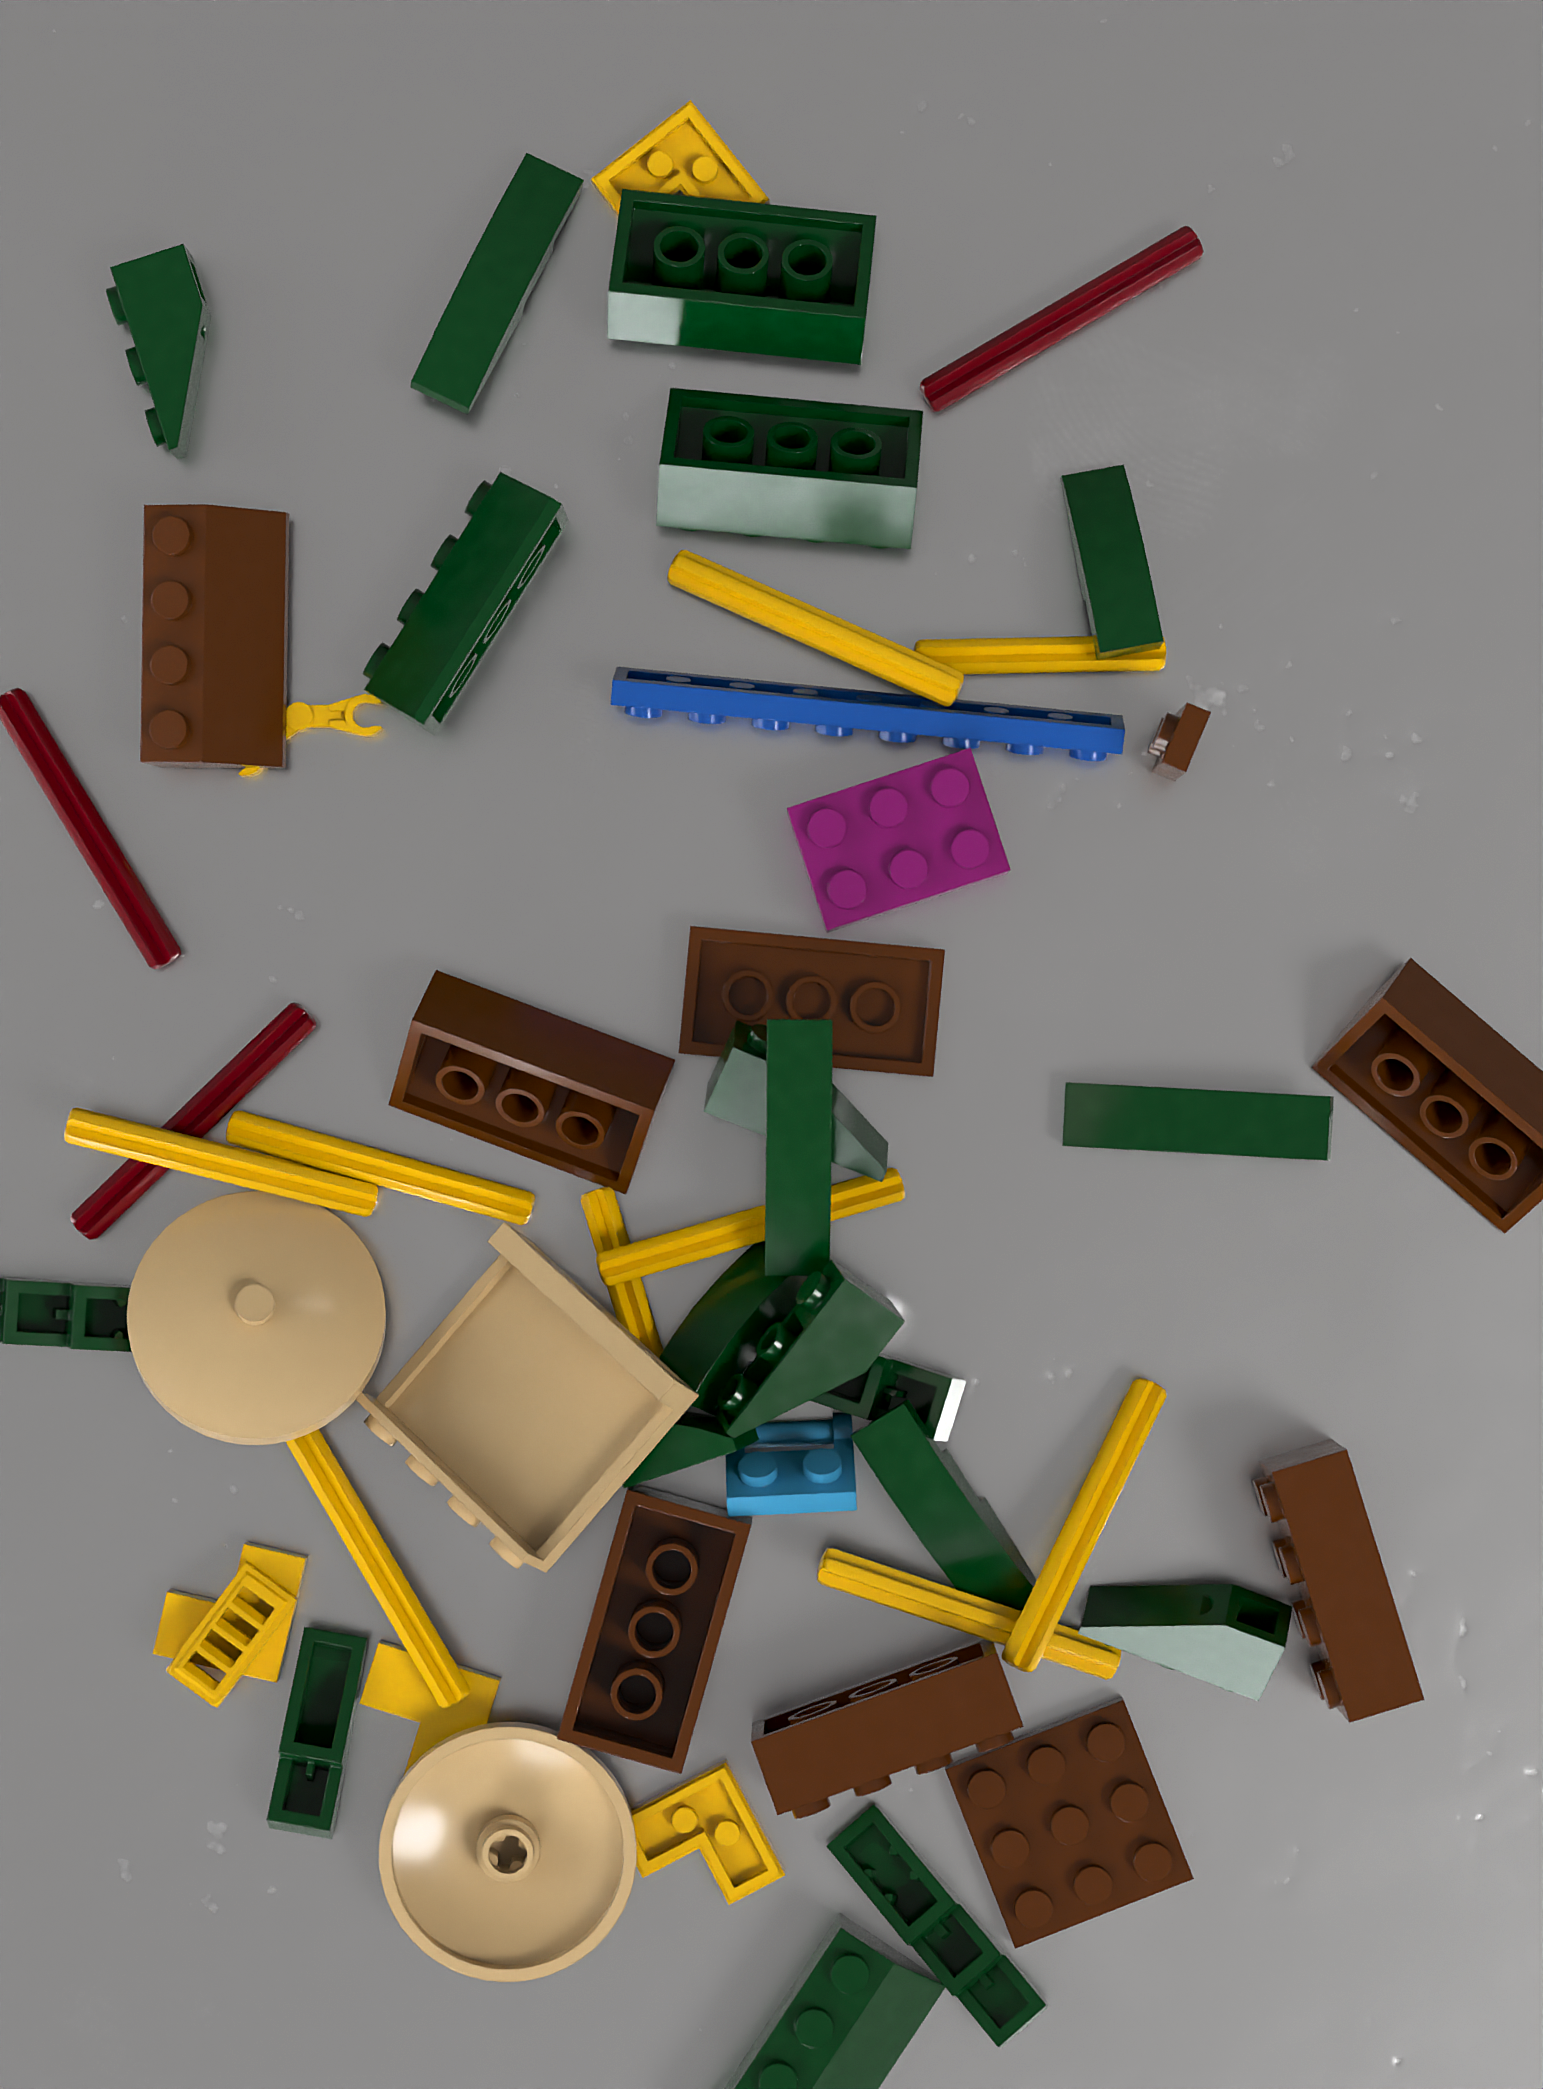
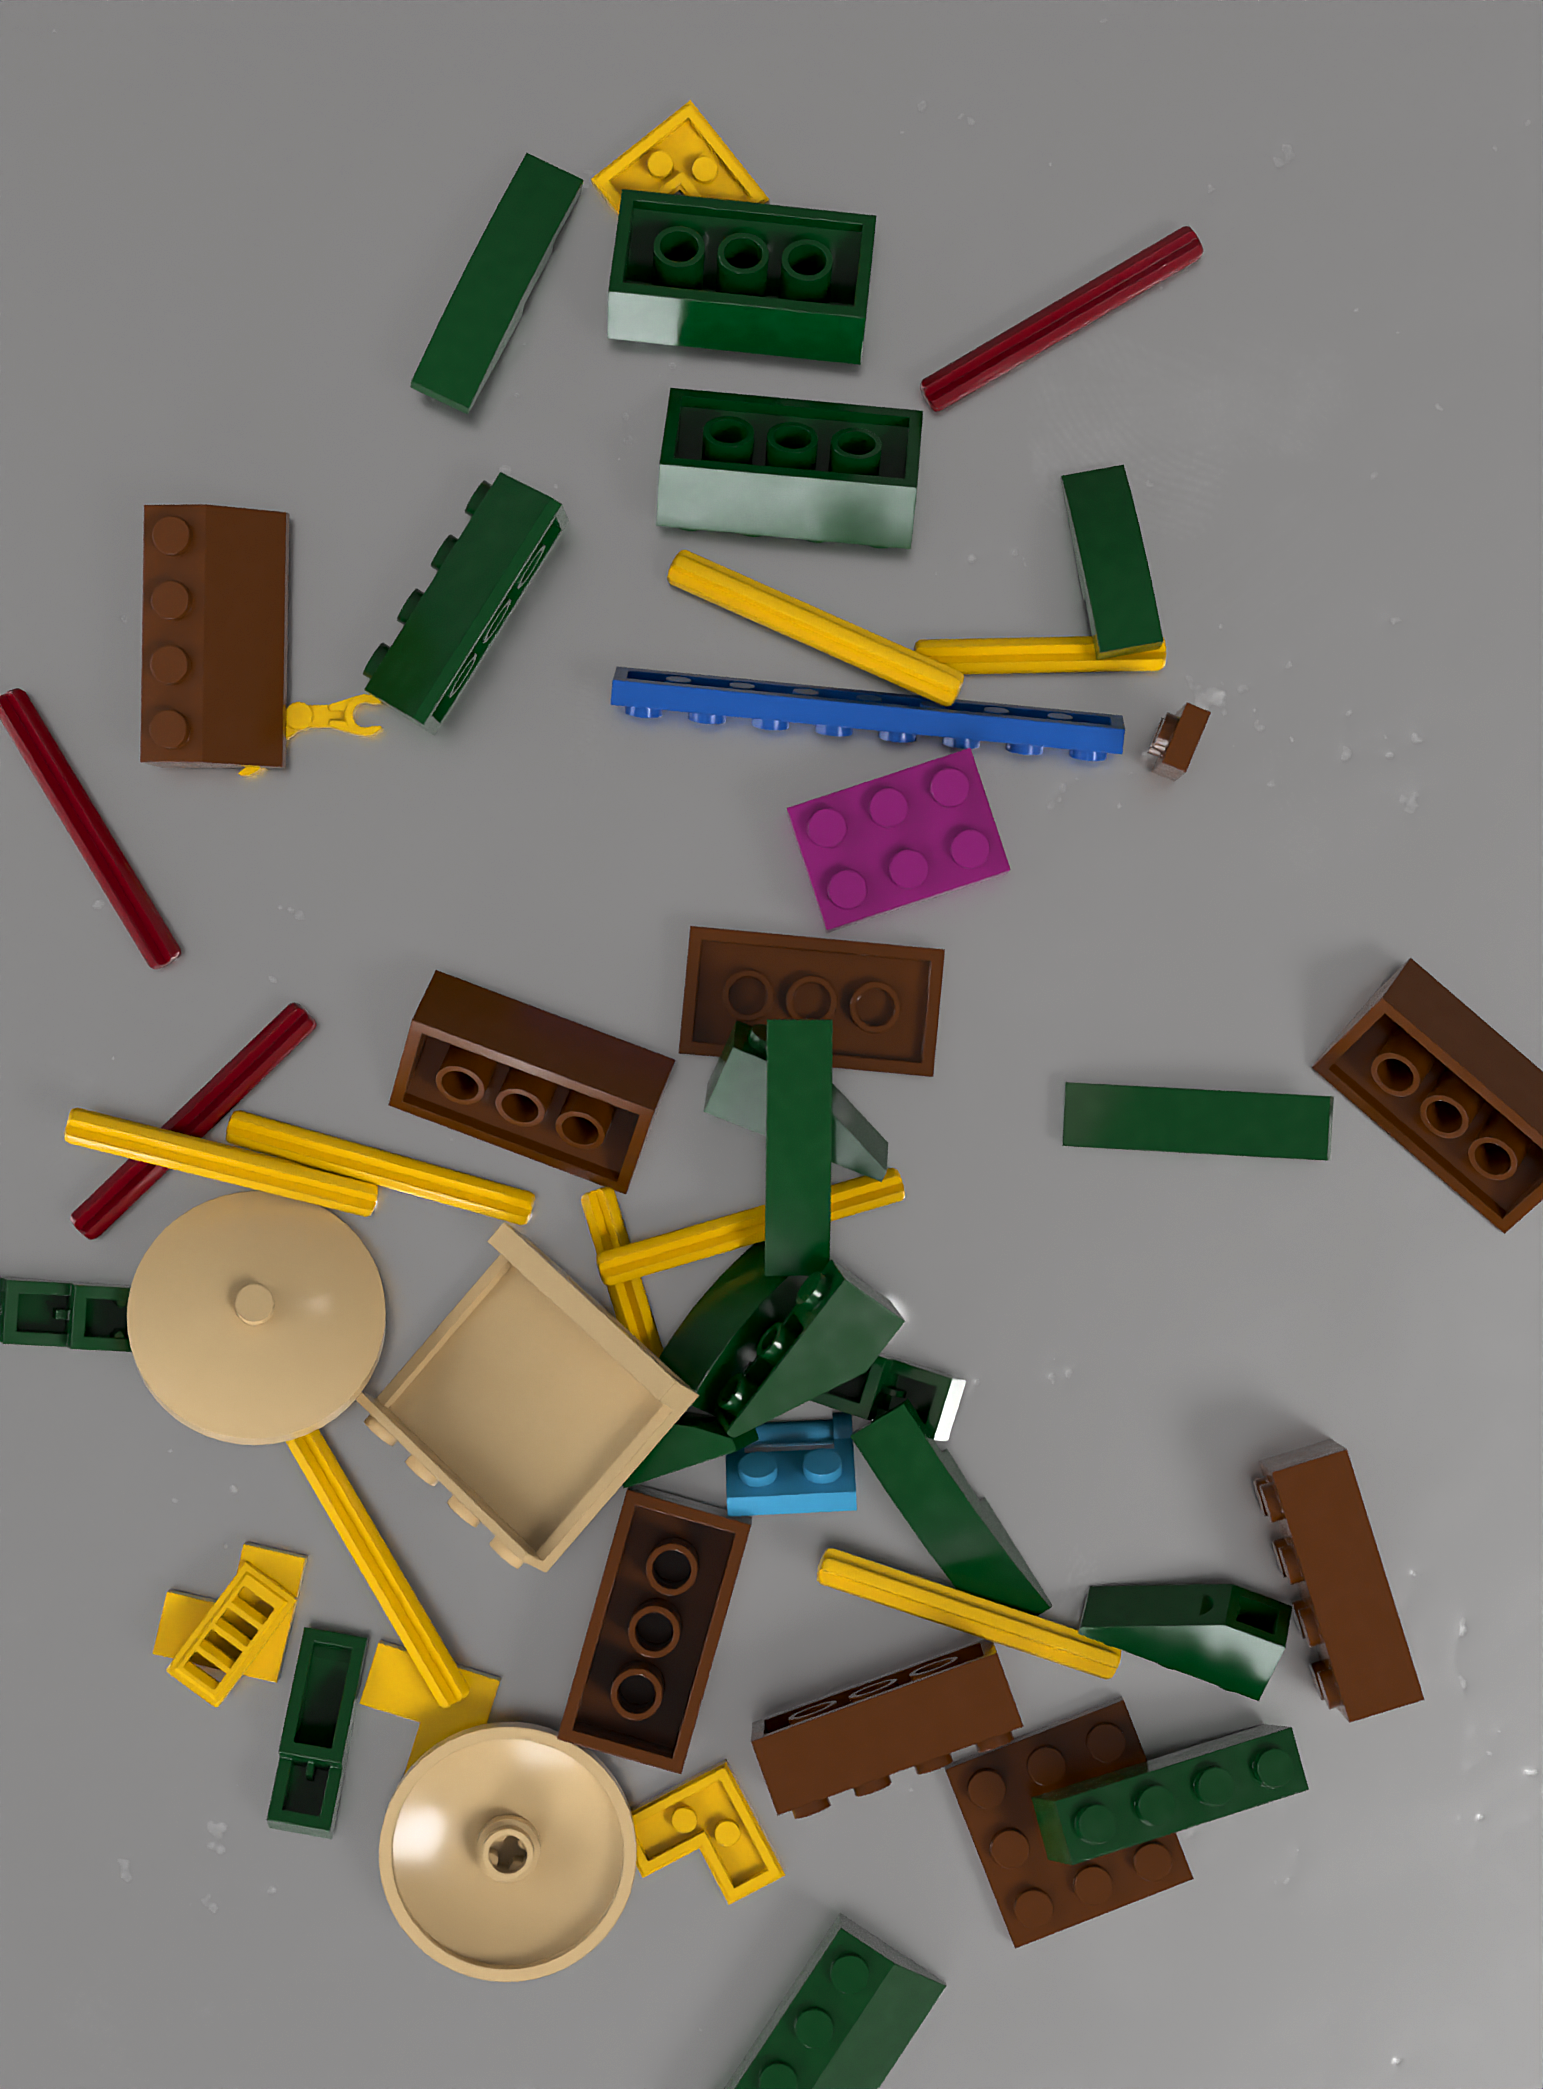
dark green slope [106,244,211,459] -> none
dark green slope [827,1804,1050,2048] -> none
yellow axle [1002,1378,1167,1672] -> none
none -> dark green brick [1031,1724,1309,1865]

